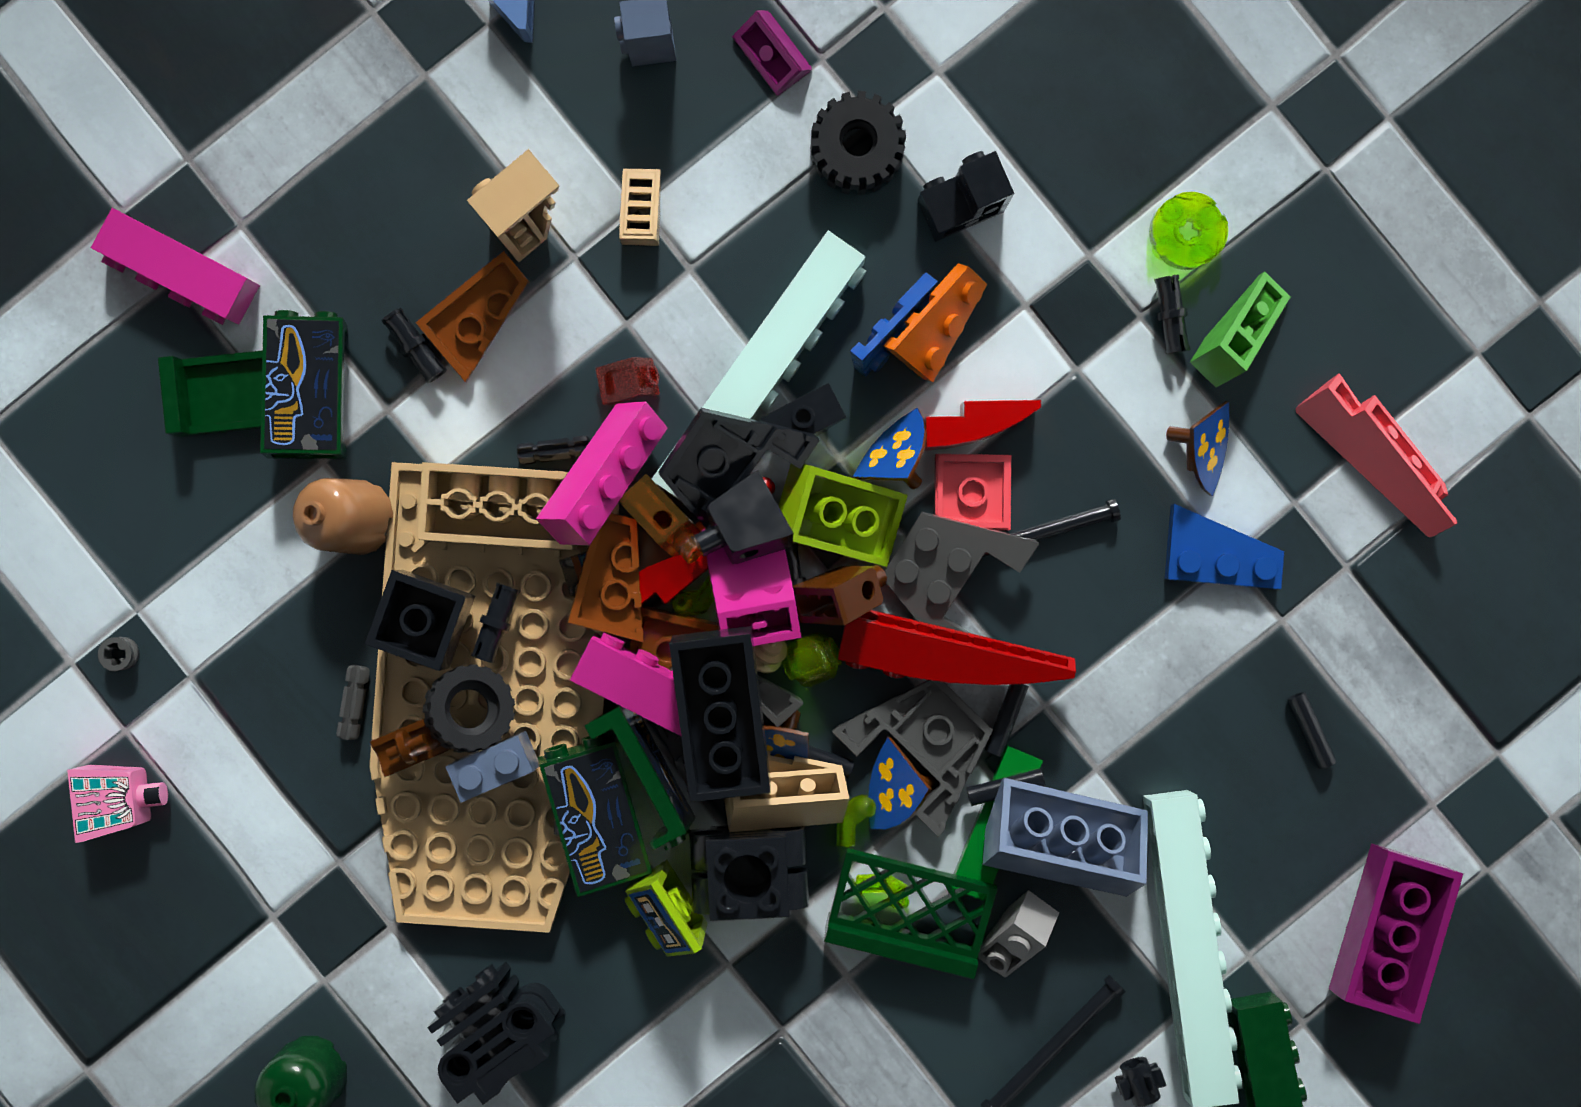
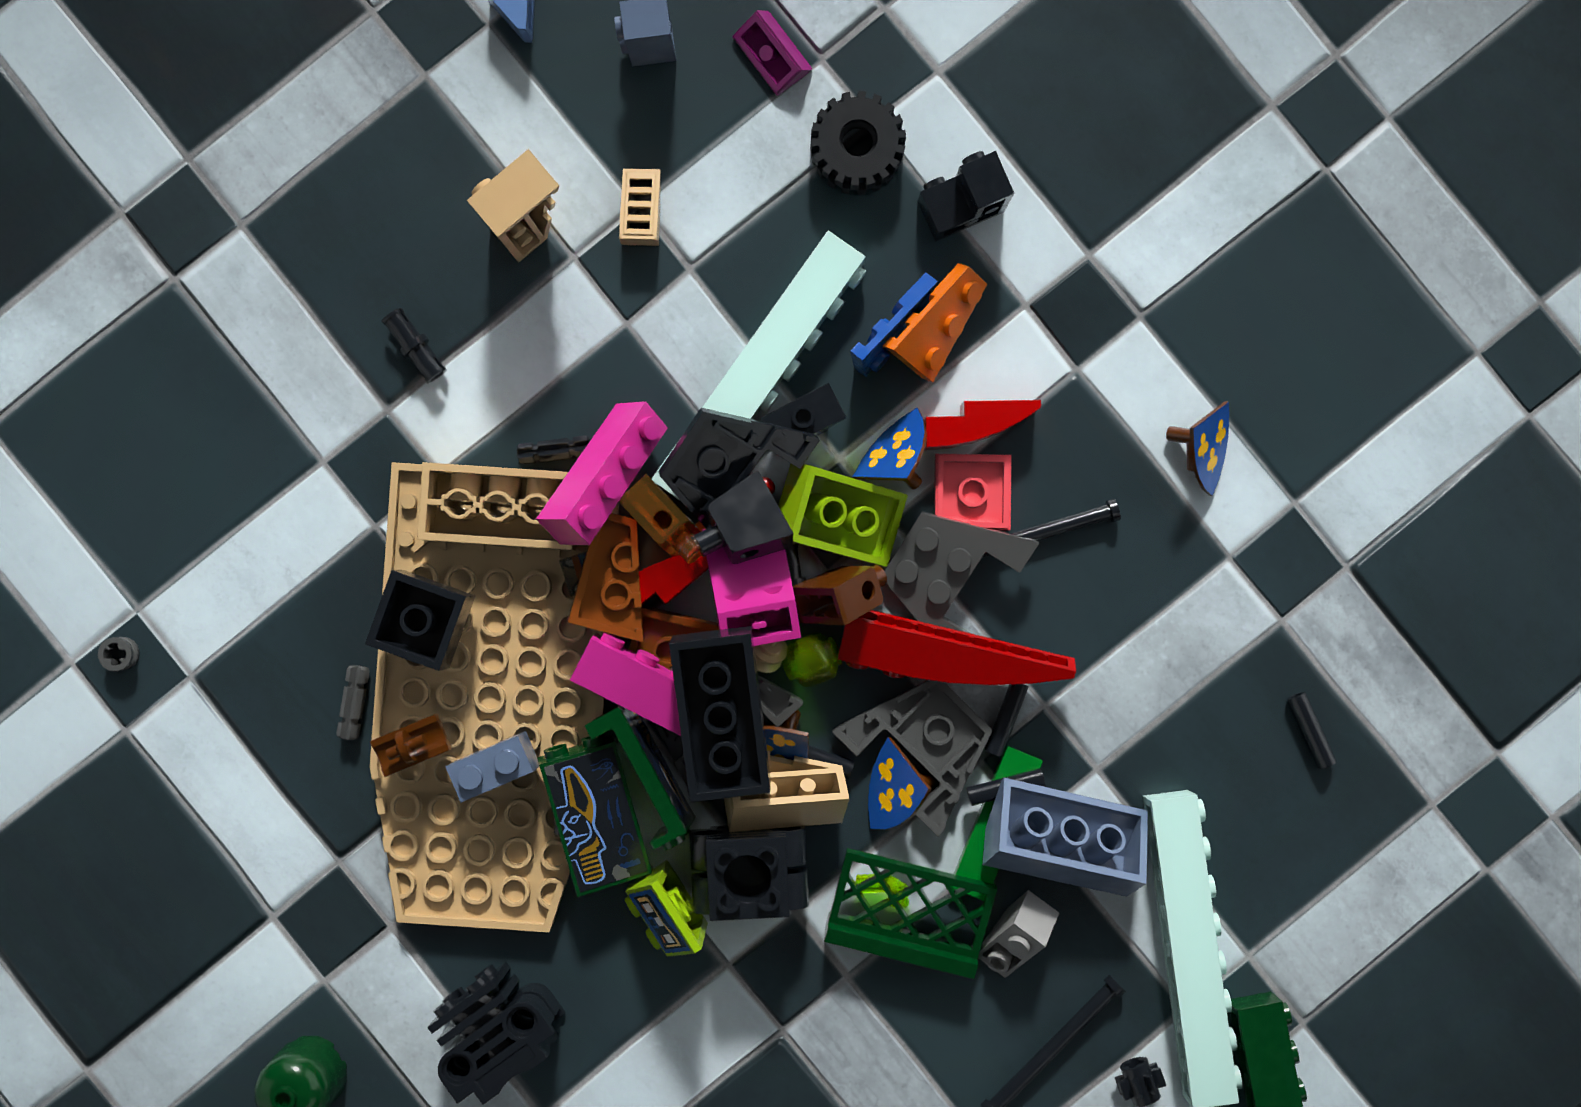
torso [67,765,168,843] -> none
dark pink brick [90,208,260,325] -> none
dark green panel [158,350,262,437] -> none
panel [260,310,347,460] -> none
medium nougat cylinder [293,478,393,555] -> none
dark orange wing [415,251,529,382] -> none
black tyre [423,664,515,753] -> none
black pin [470,583,520,664] -> none
clear red bracket [595,357,660,405] -> none
clear neon green arm [672,575,714,616] -> none
clear neon green arm [837,794,876,847] -> none
clear neon green plate [1149,192,1228,270] -> none
black pin [1154,275,1191,354] -> none
blue wing [1164,504,1284,589] -> none
bright green slope [1190,271,1290,387] -> none
coral wedge [1295,374,1457,537] -> none
magenta brick [1328,843,1463,1024] -> none

